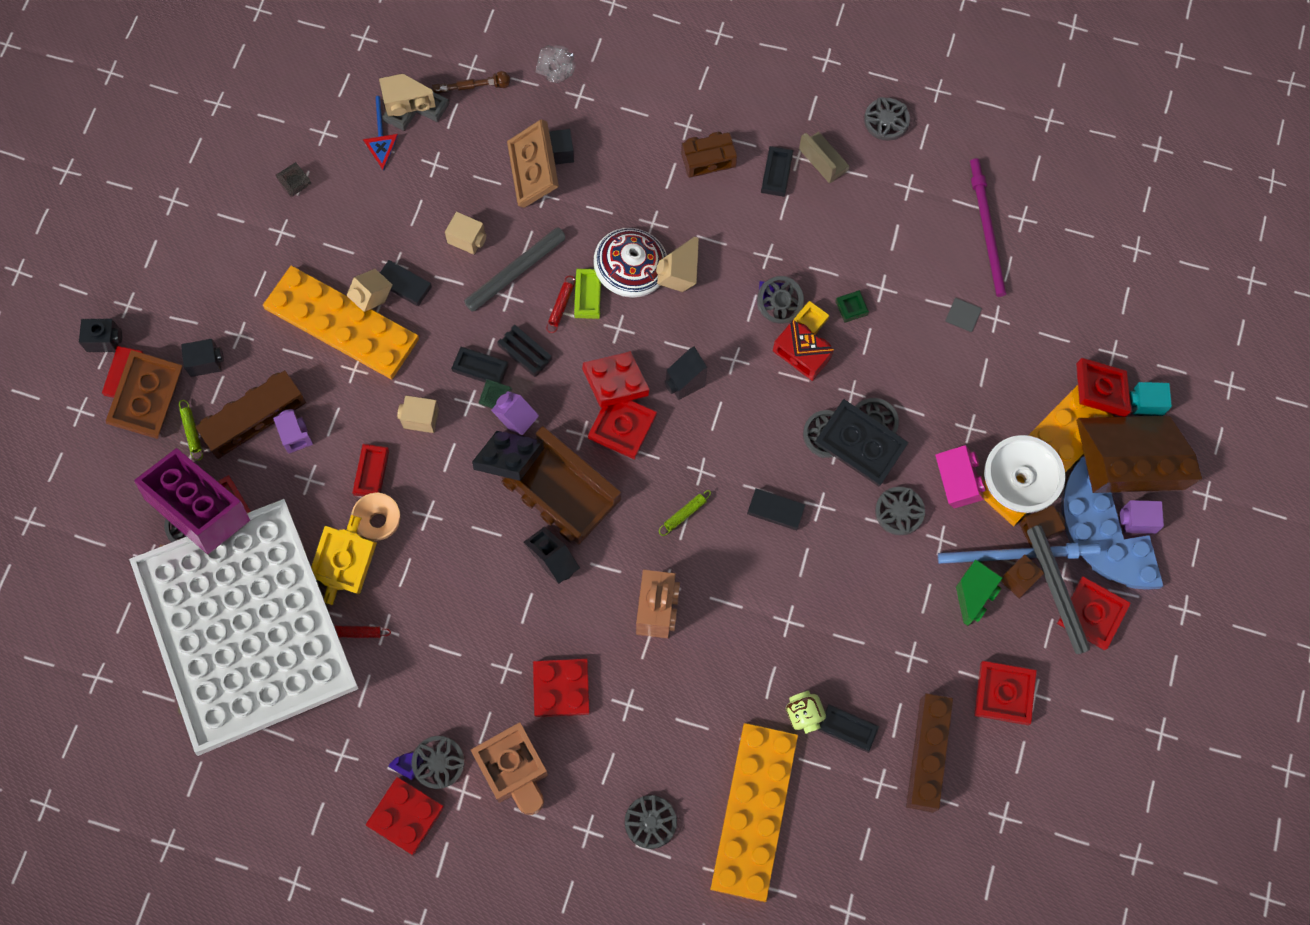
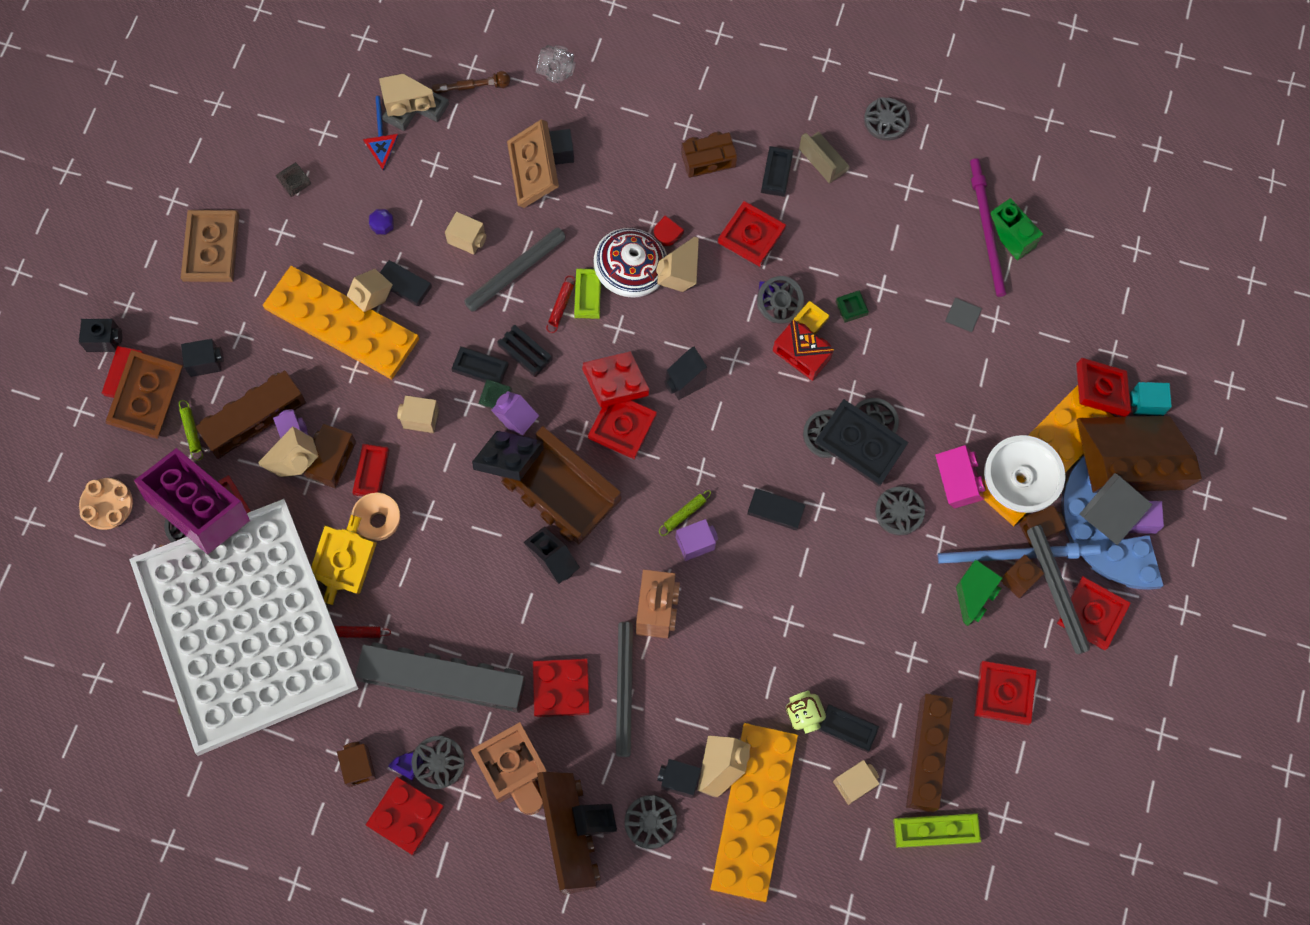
none -> light nougat dish [79,478,133,530]
none -> medium nougat tile [181,210,239,282]
none -> tan slope [259,426,318,477]
none -> reddish brown brick [303,424,356,489]
none -> reddish brown brick [337,741,376,788]
none -> dark grey brick [355,642,526,713]
none -> dark purple tile [369,209,394,235]
none -> reddish brown slope [537,772,601,896]
none -> black tile [572,804,617,836]
none -> dark grey axle [616,622,633,757]
none -> red tile [654,216,684,246]
none -> black brick [657,759,701,799]
none -> medium lavender brick [675,519,718,561]
none -> tan slope [697,736,751,797]
none -> red plate [718,201,786,267]
none -> tan brick [833,760,879,805]
none -> lime tile [893,814,981,848]
none -> green slope [991,198,1043,261]
none -> dark grey tile [1080,473,1153,545]

